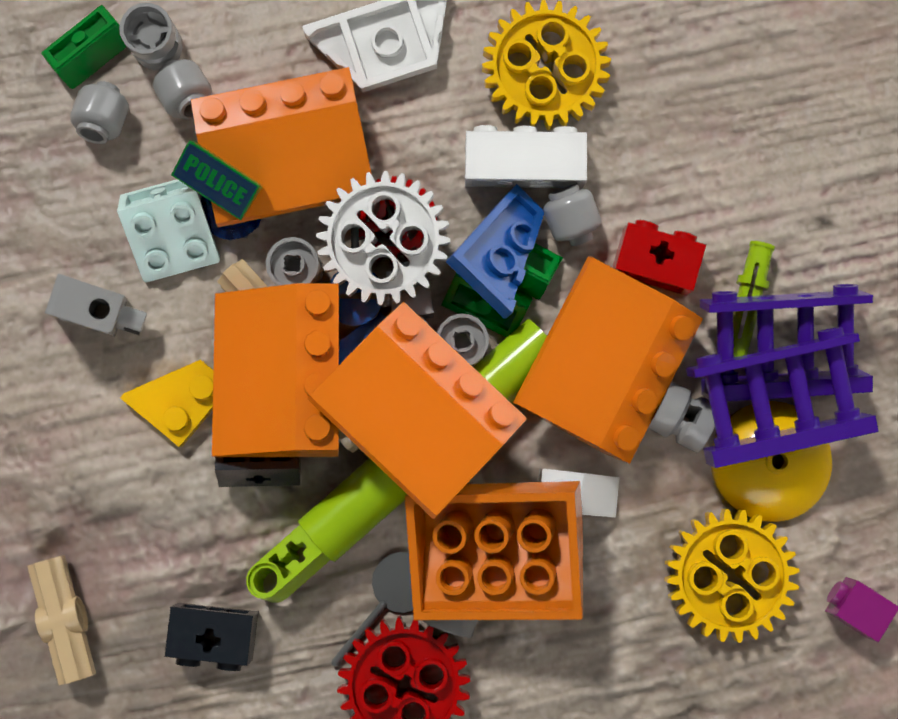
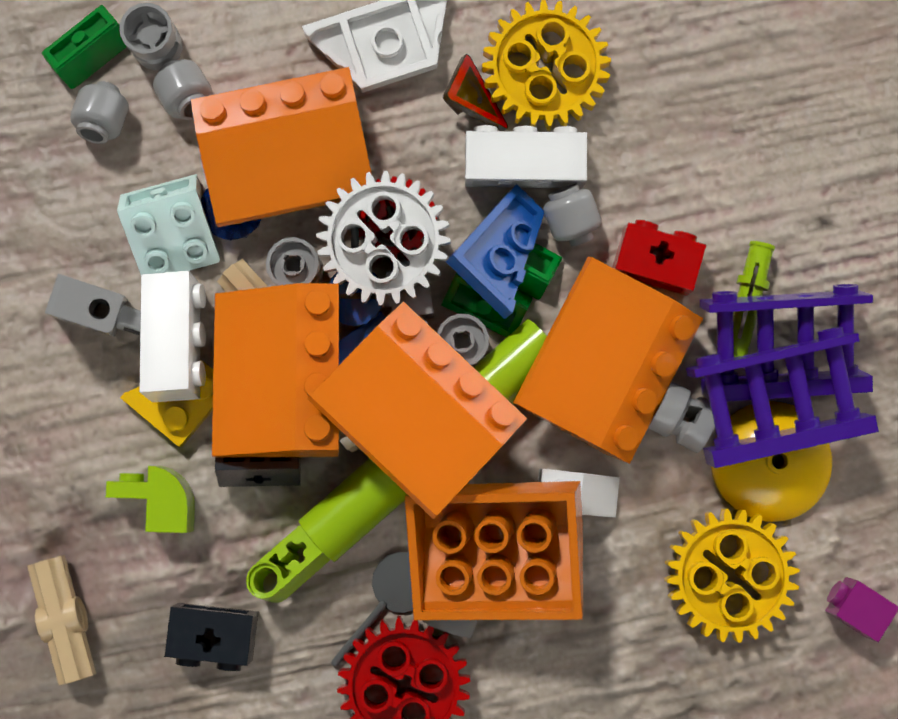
slope [171,140,263,220] -> none
none -> lime brick [105,466,195,533]
none -> white brick [139,271,206,403]
none -> piece [443,54,508,131]

